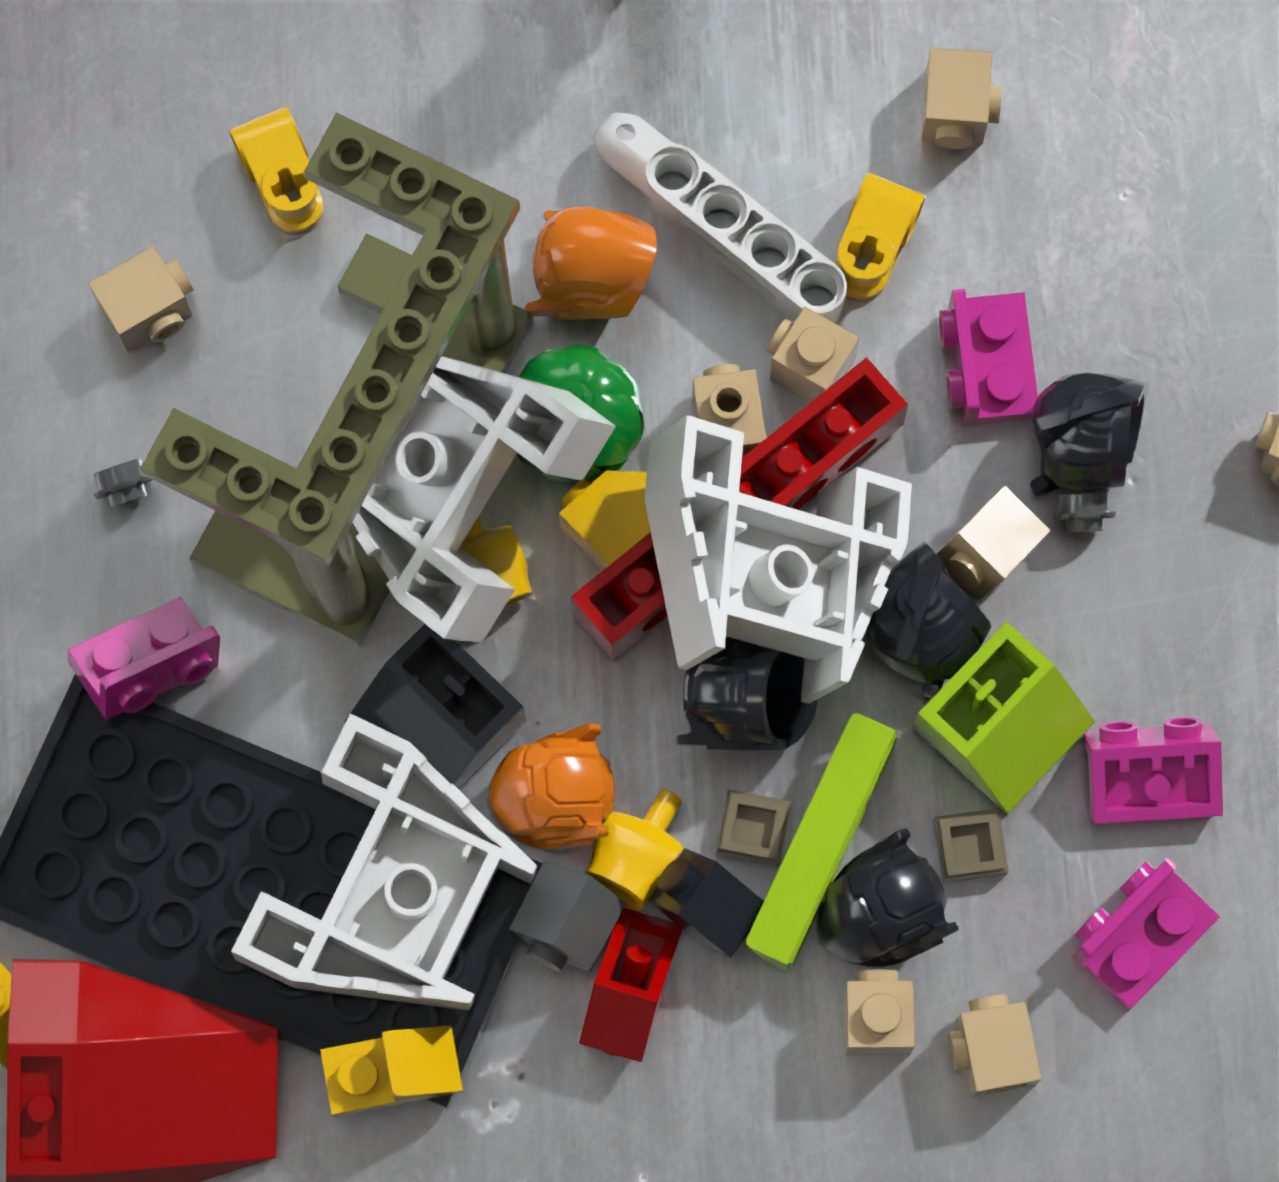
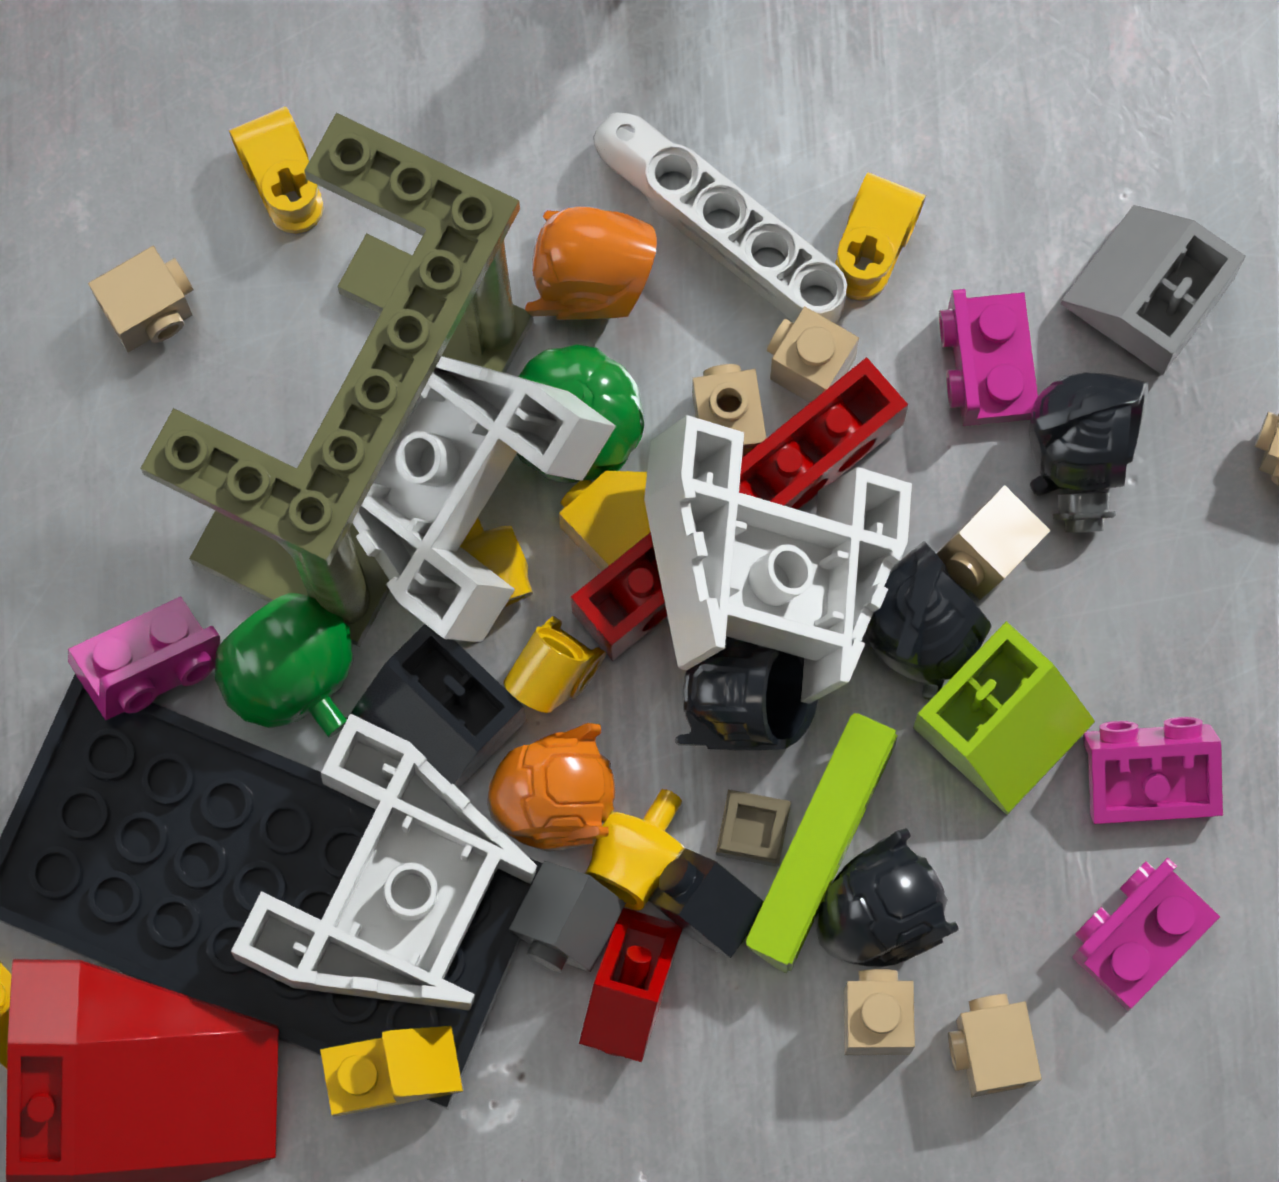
dark grey plate [93,458,153,508] -> none
tan brick [921,47,1002,149] -> none
dark tan tile [933,808,1009,883] -> none
none -> green piece [215,593,354,738]
none -> yellow piece [503,616,606,713]
none -> light grey slope [1061,205,1246,375]

